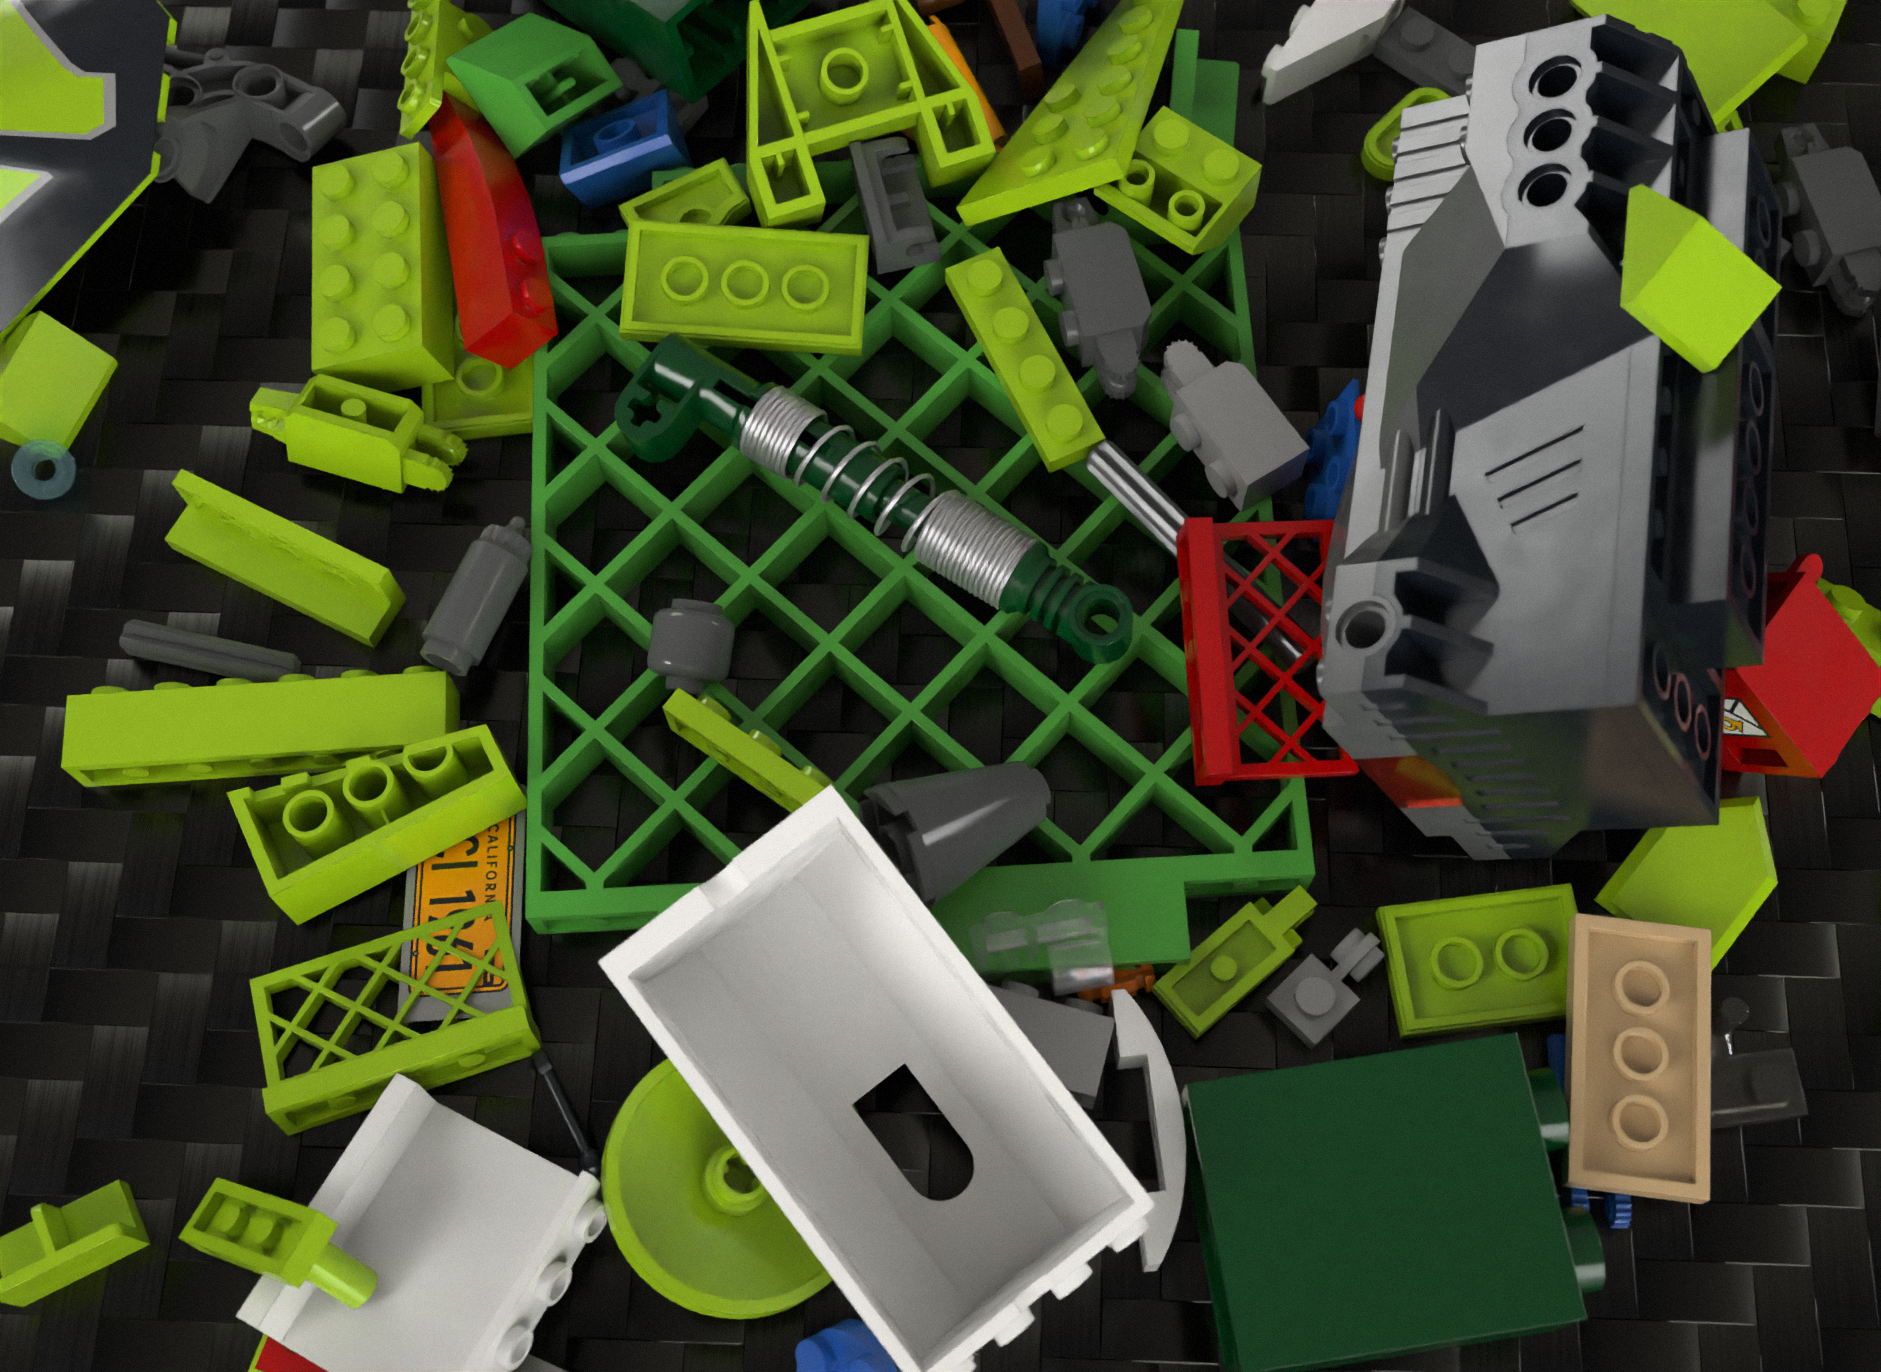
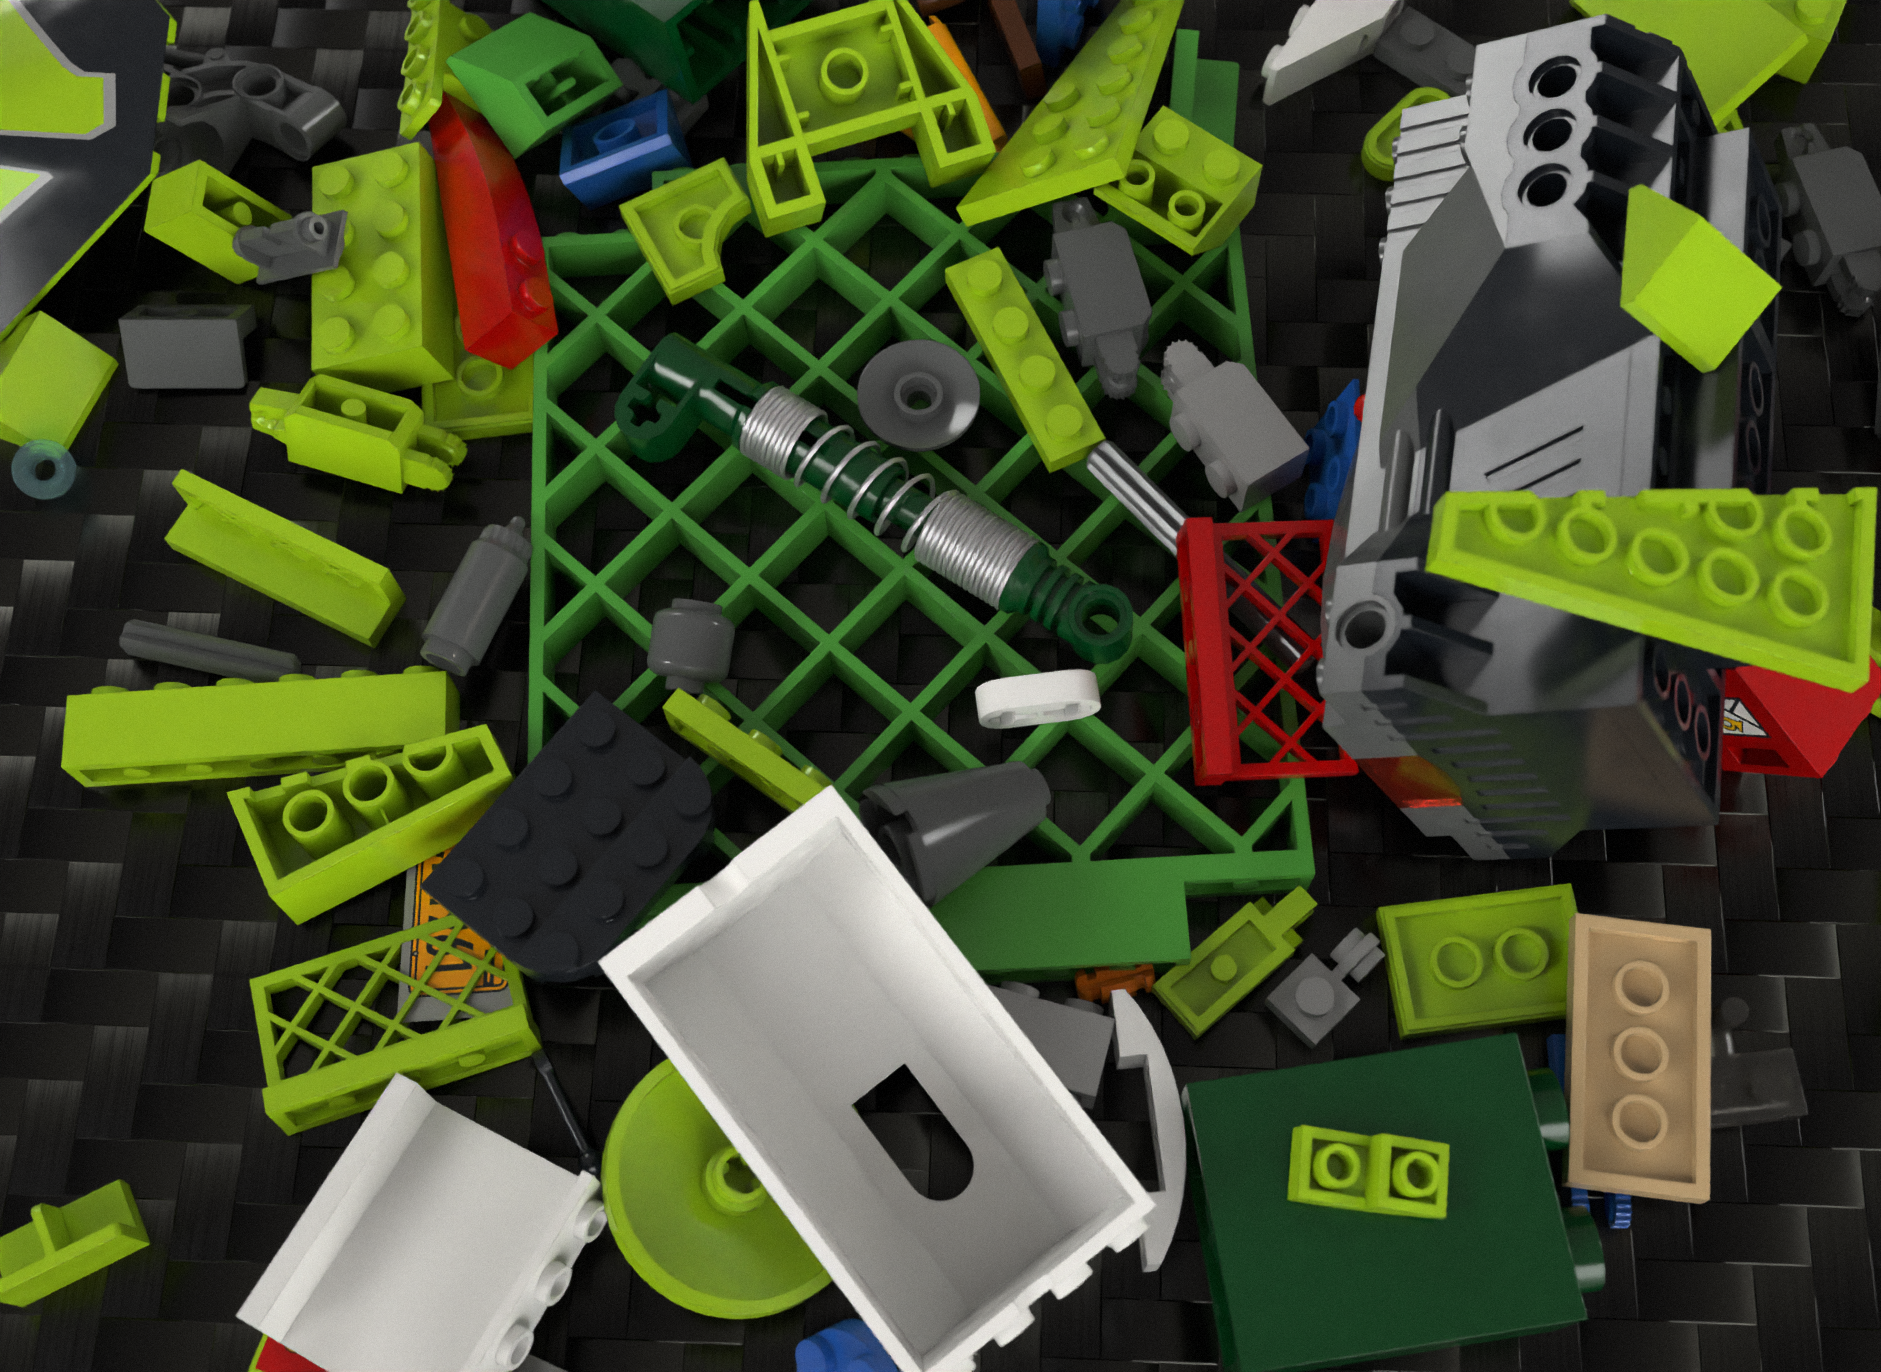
lime piece [178,1177,378,1308] -> none
lime tile [619,219,869,356] -> none
dark grey hinge [849,137,941,274] -> none
clear plate [969,899,1115,996] -> none
lime tile [1594,796,1778,972] -> none
none -> dark grey panel [119,305,257,388]
none -> lime brick [144,159,292,284]
none -> dark grey hinge [232,210,348,284]
none -> black plate [420,690,717,984]
none -> dark grey dish [857,339,980,452]
none -> white beam [975,669,1101,729]
none -> lime slope [1287,1125,1450,1219]
none -> lime wing [1425,487,1877,693]

